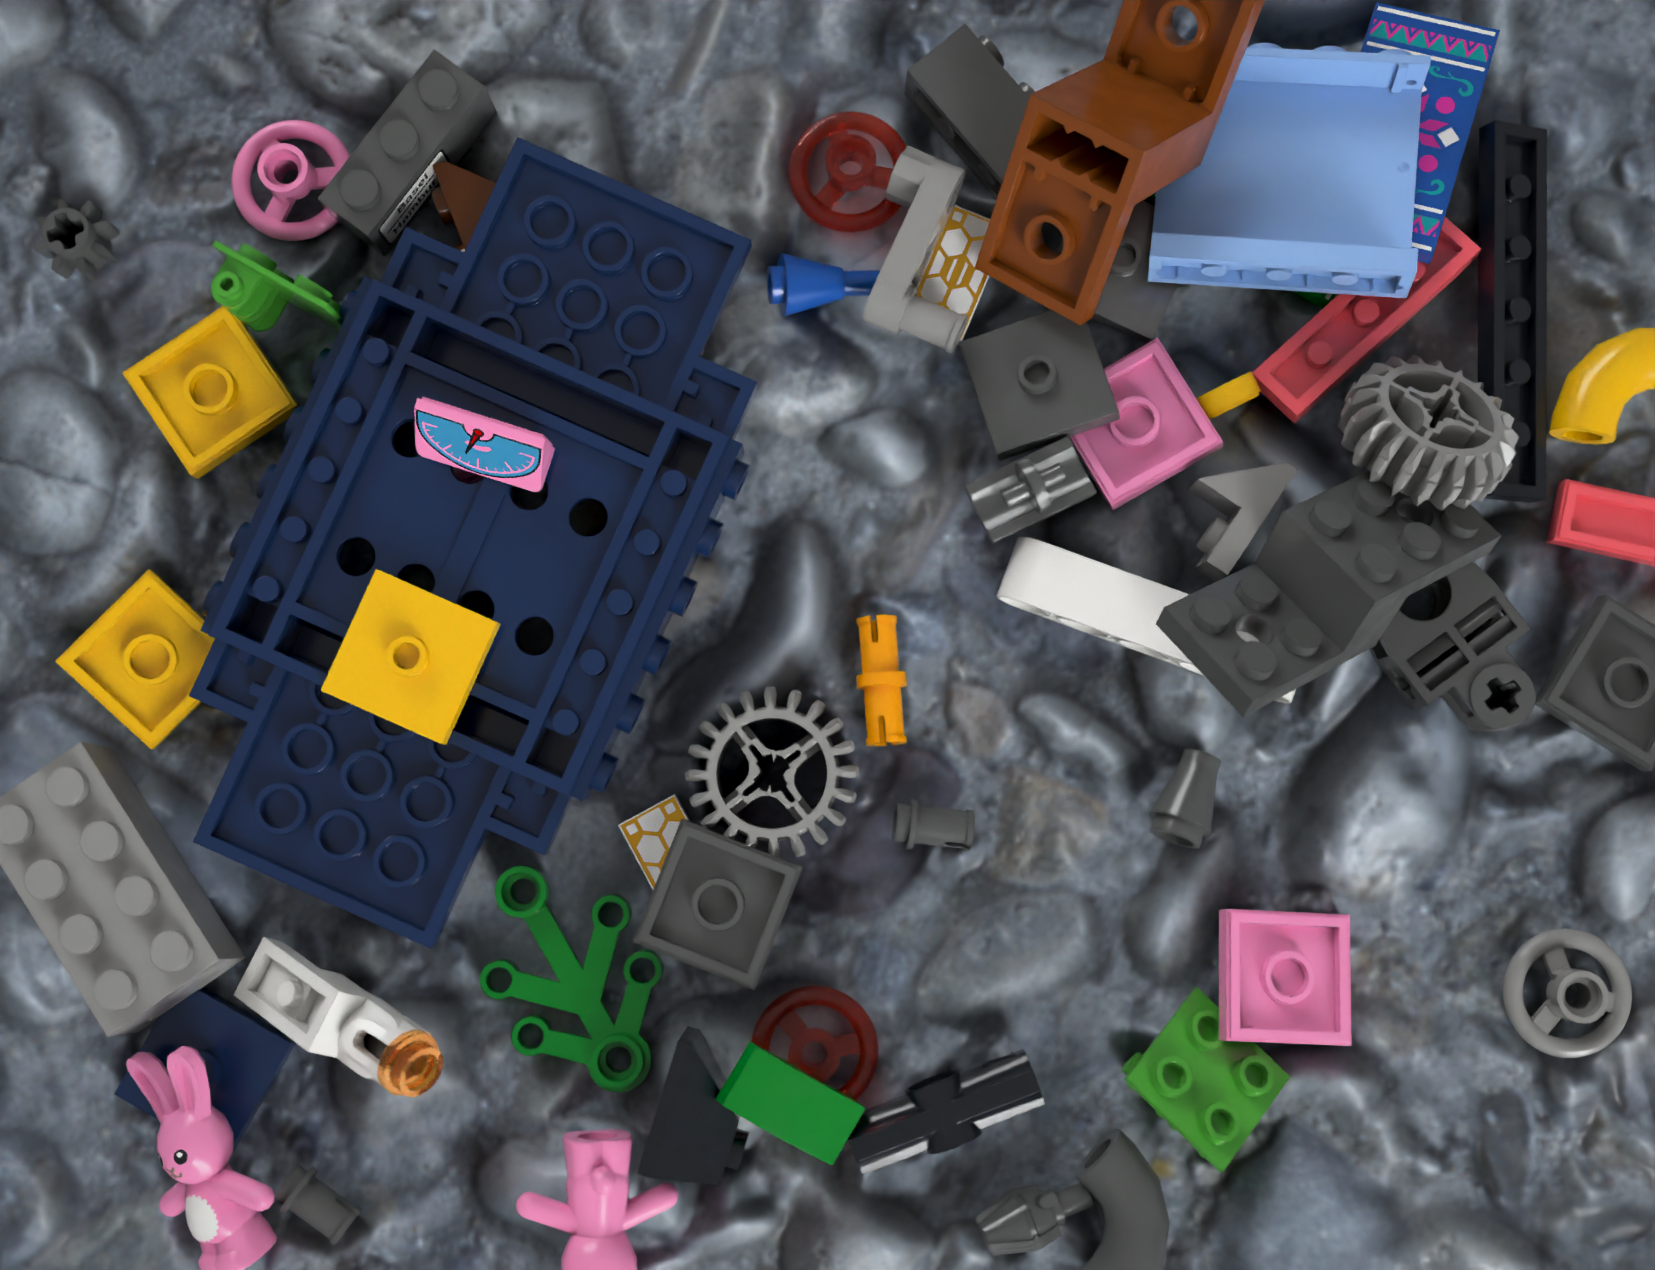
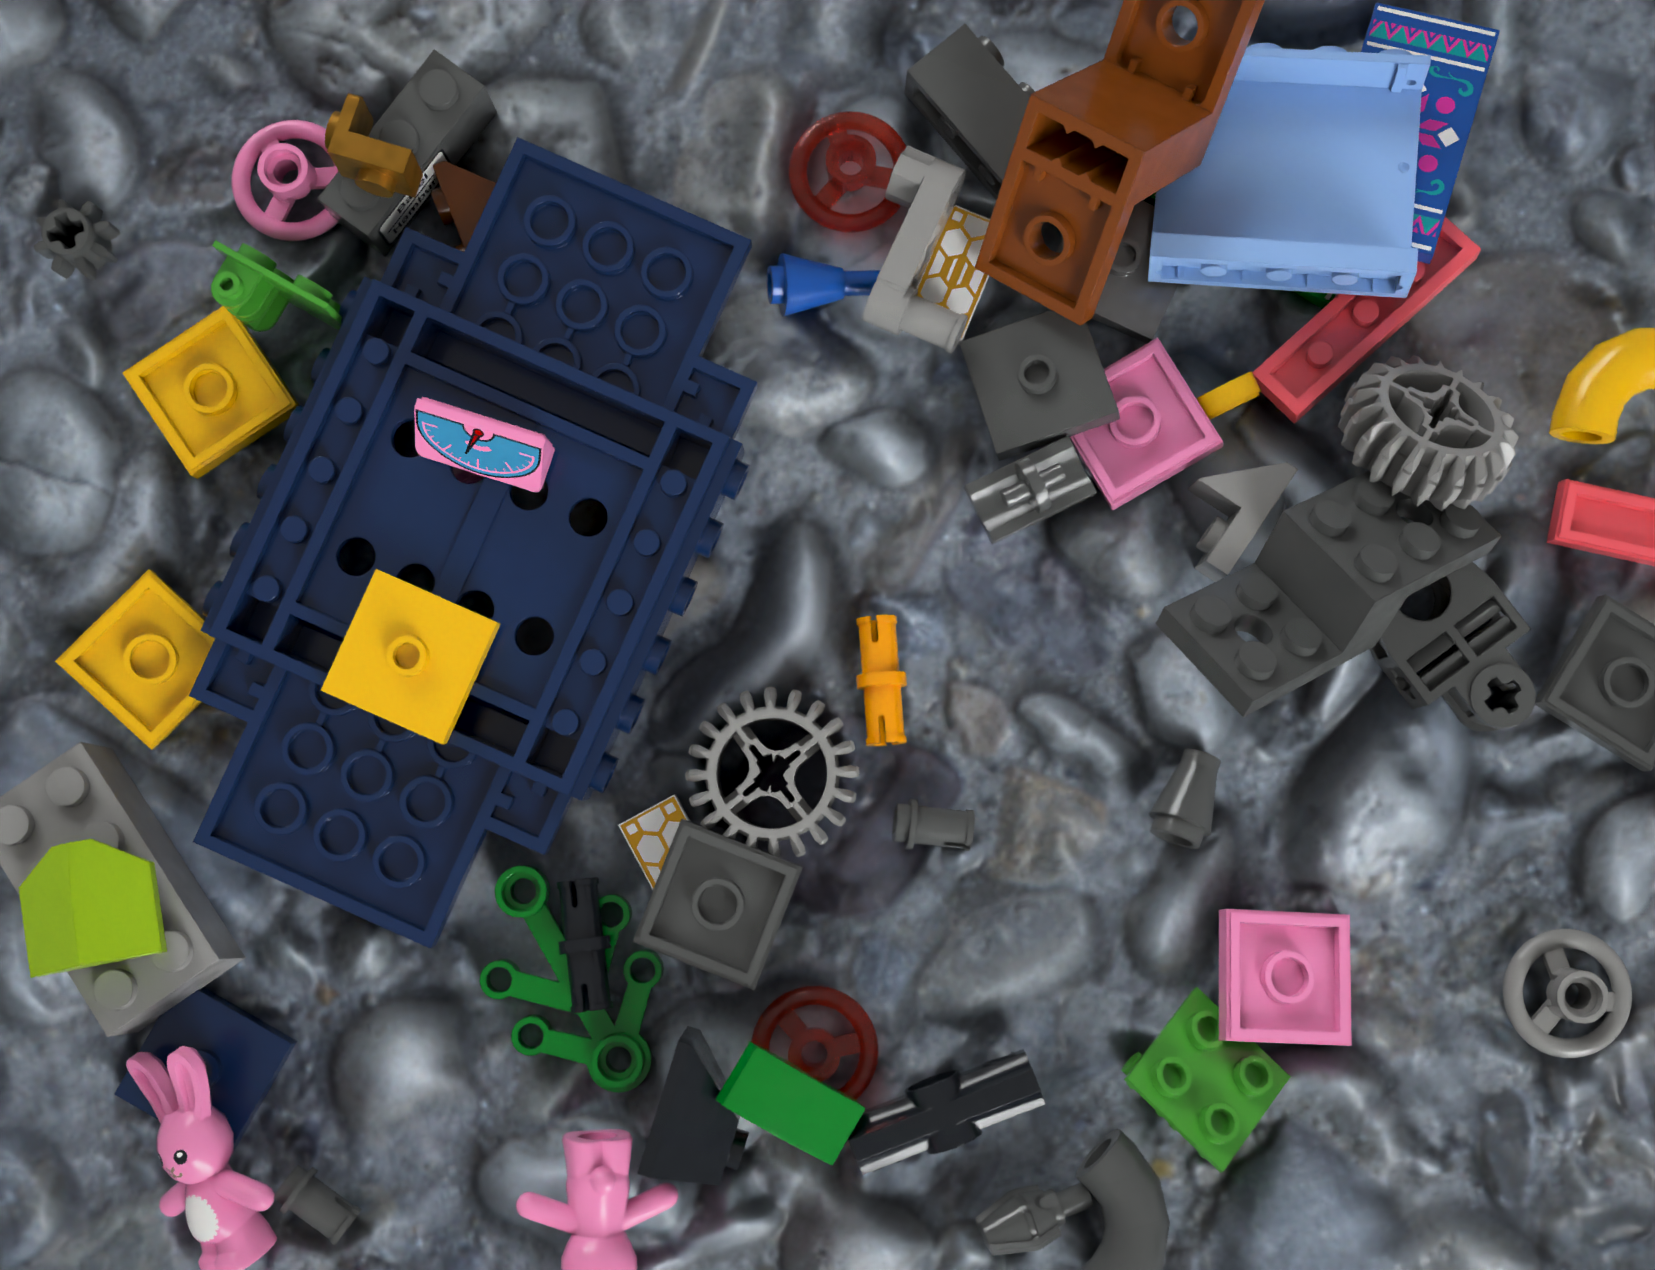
white plate [234,937,443,1097] -> none
white beam [996,537,1296,703] -> none
black plate [1478,120,1547,503] -> none
none -> lime slope [19,839,167,978]
none -> pearl gold bracket [325,93,423,198]
none -> black pin [557,877,613,1013]

